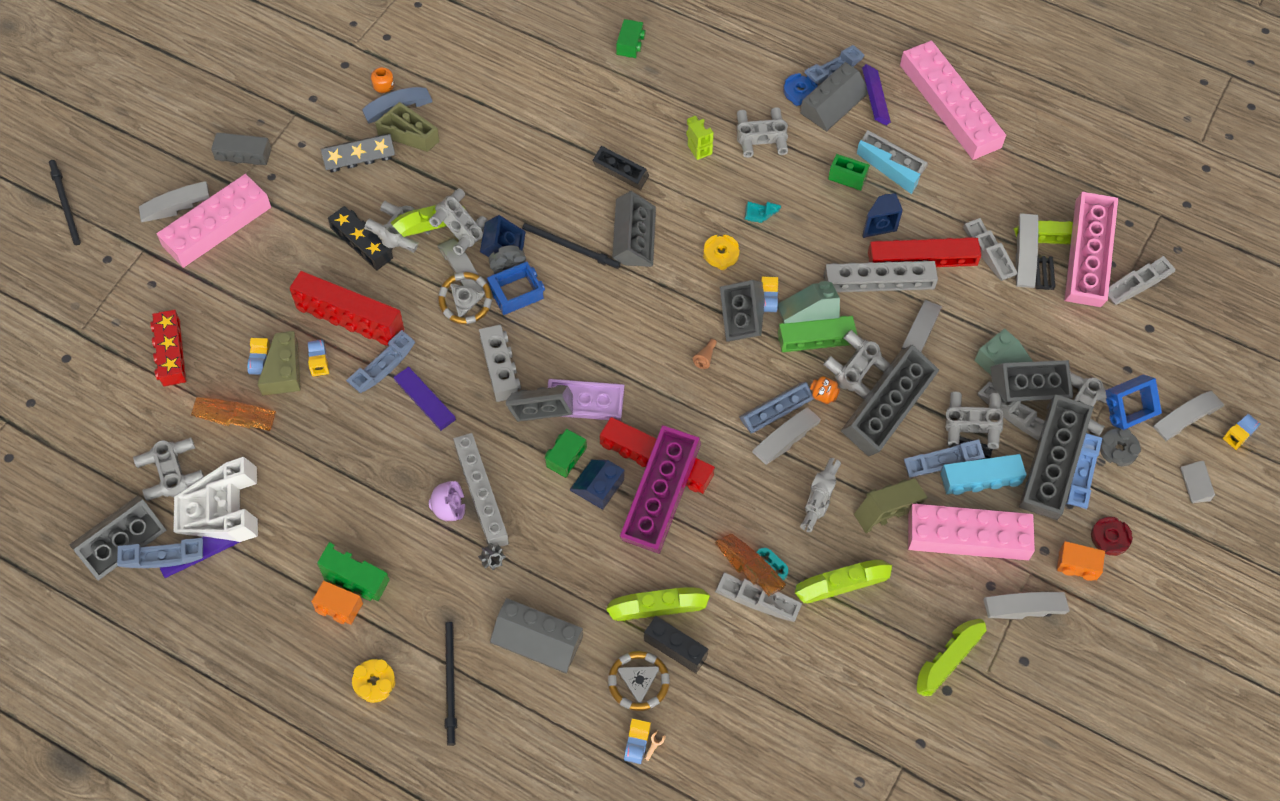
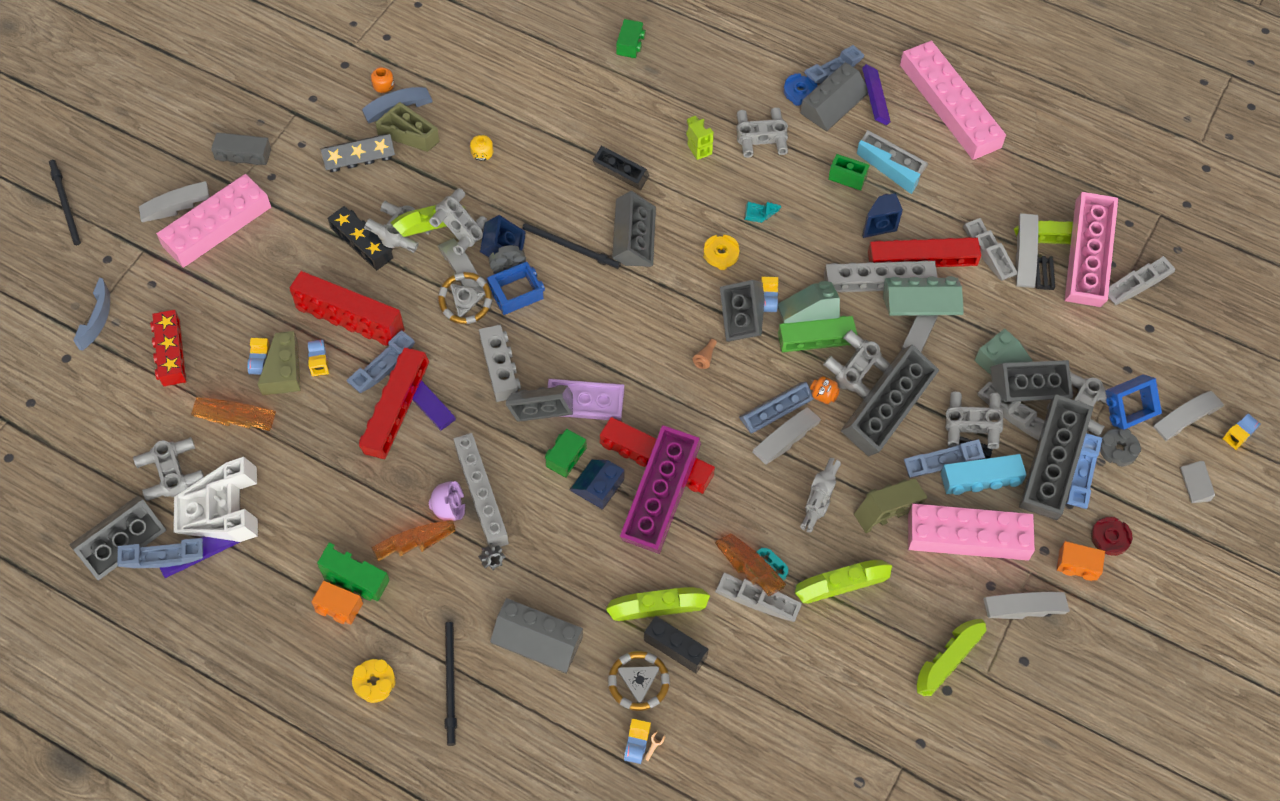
none -> sand blue slope [73,278,110,351]
none -> red brick [359,347,429,460]
none -> clear orange slope [371,520,456,561]
none -> yellow head [470,135,493,161]
none -> sand green slope [883,276,964,316]

